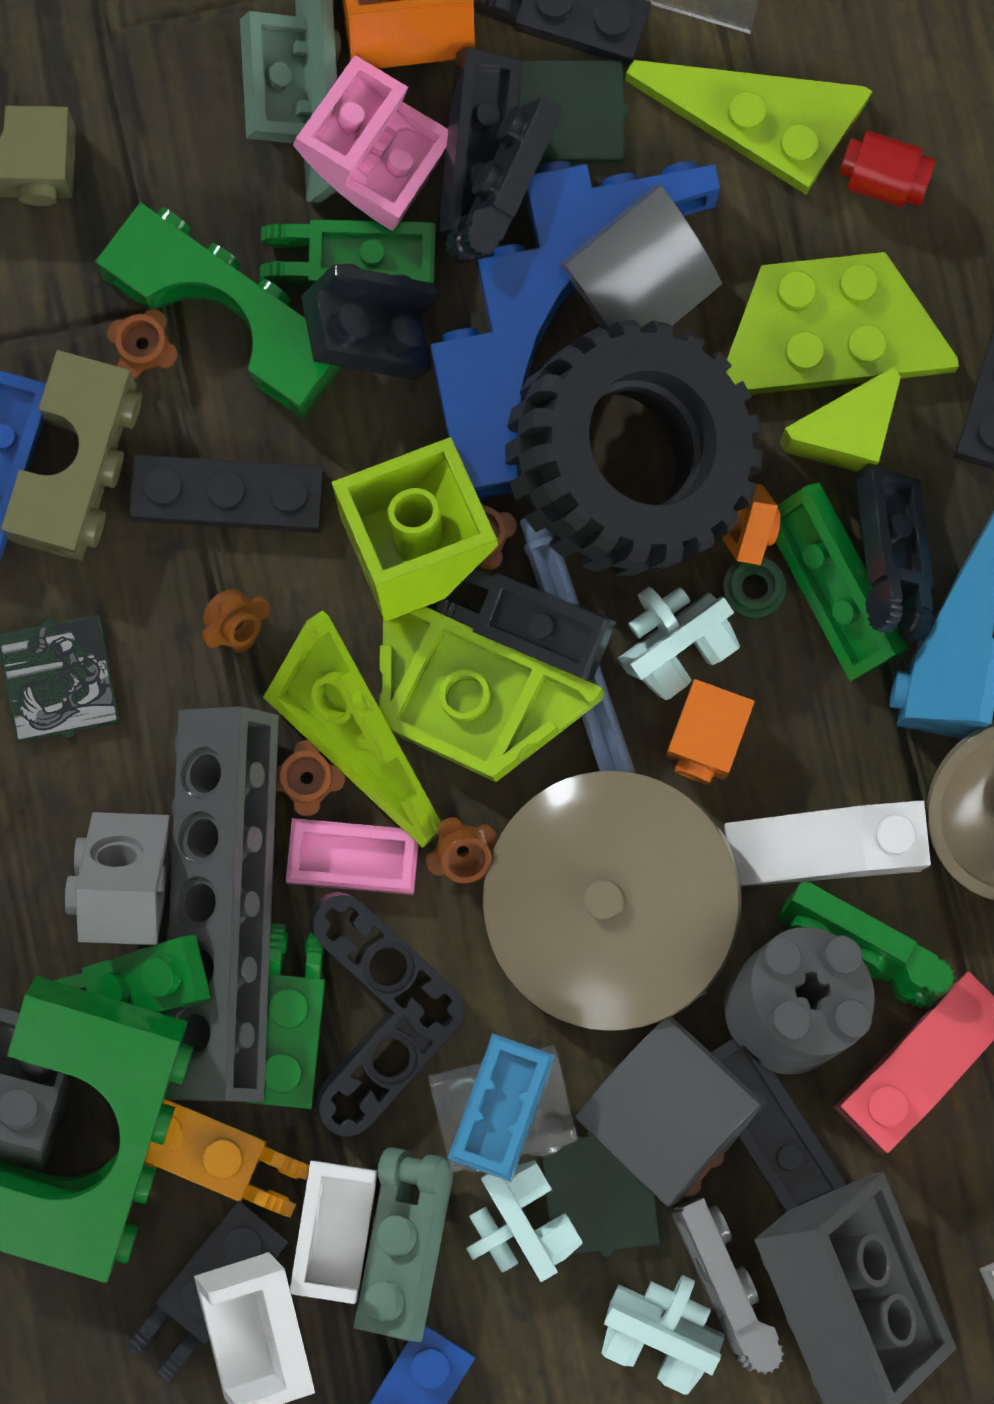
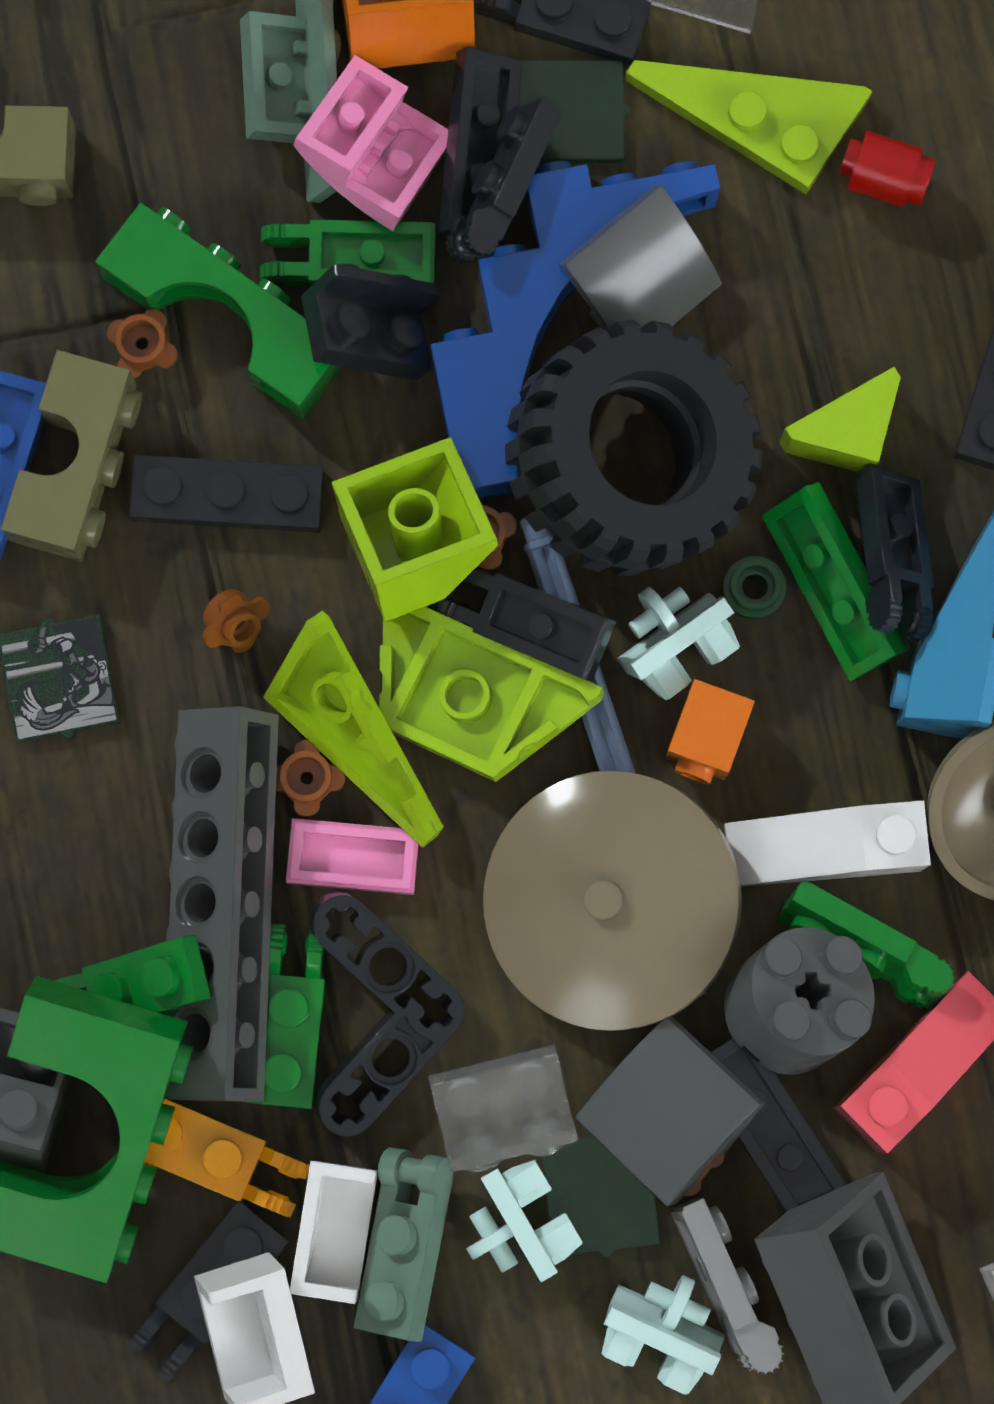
light grey brick [65,812,171,945] -> none
dark orange plate [426,817,498,883] -> none
dark azure plate [448,1033,556,1182] -> none
orange plate [722,483,780,565] -> none
lime wing [726,252,959,395] -> none

